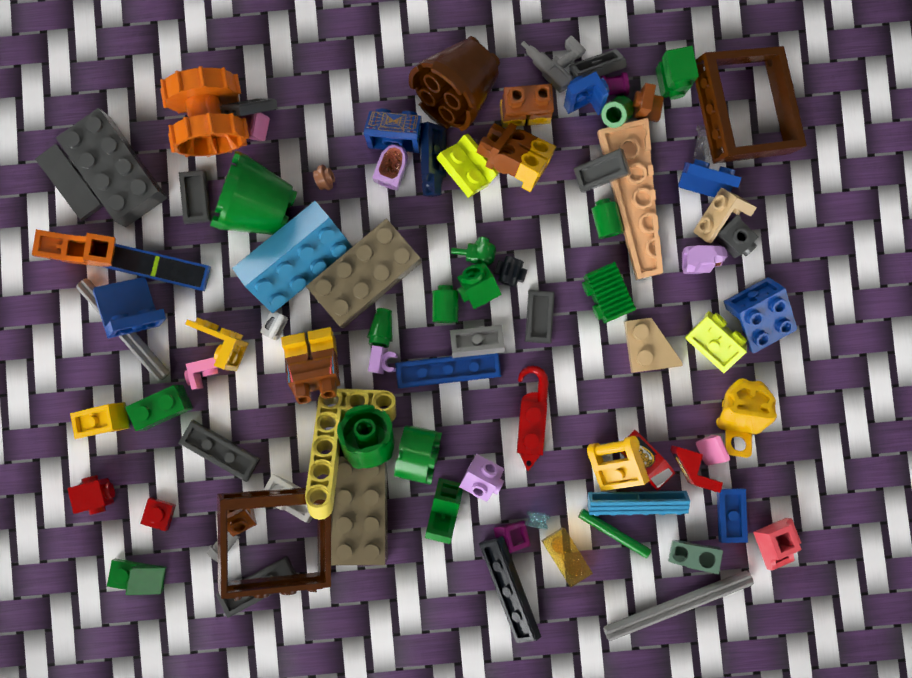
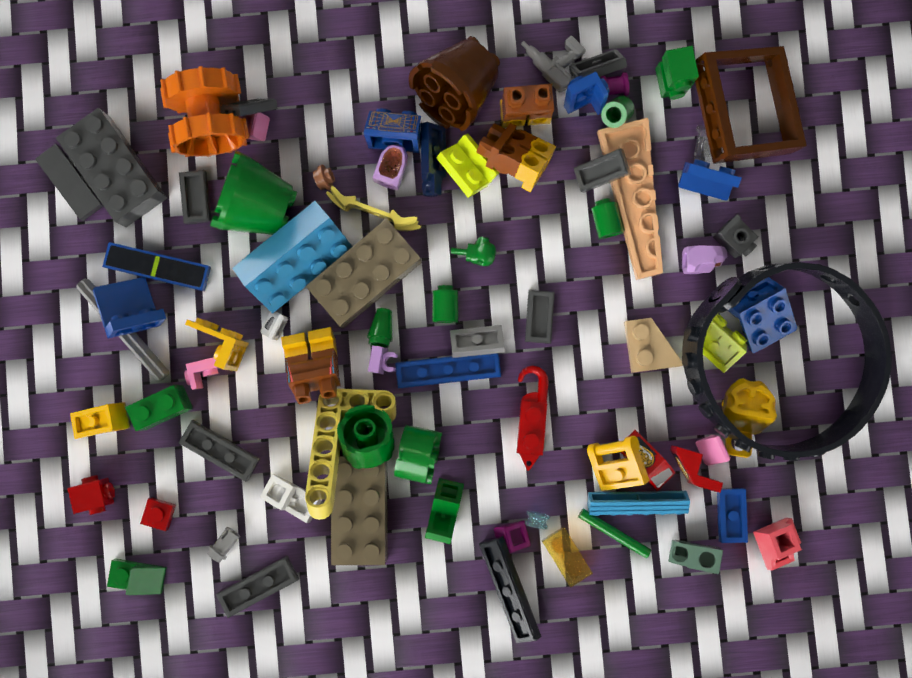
orange arch [32,229,116,267] -> none
reddish brown window [217,488,331,601] -> none
dark orange bracket [227,508,257,537] -> none
green brick [457,263,502,309] -> none
lavender brick [459,454,504,502] -> none
black gear [494,256,527,287] -> none
green brick [582,262,636,324] -> none
light grey axle [603,571,754,641] -> none
dark orange bracket [633,83,664,122] -> none
tan bracket [694,187,757,244] -> none
none -> light yellow piece [326,186,421,231]
none -> black piece [682,262,892,461]

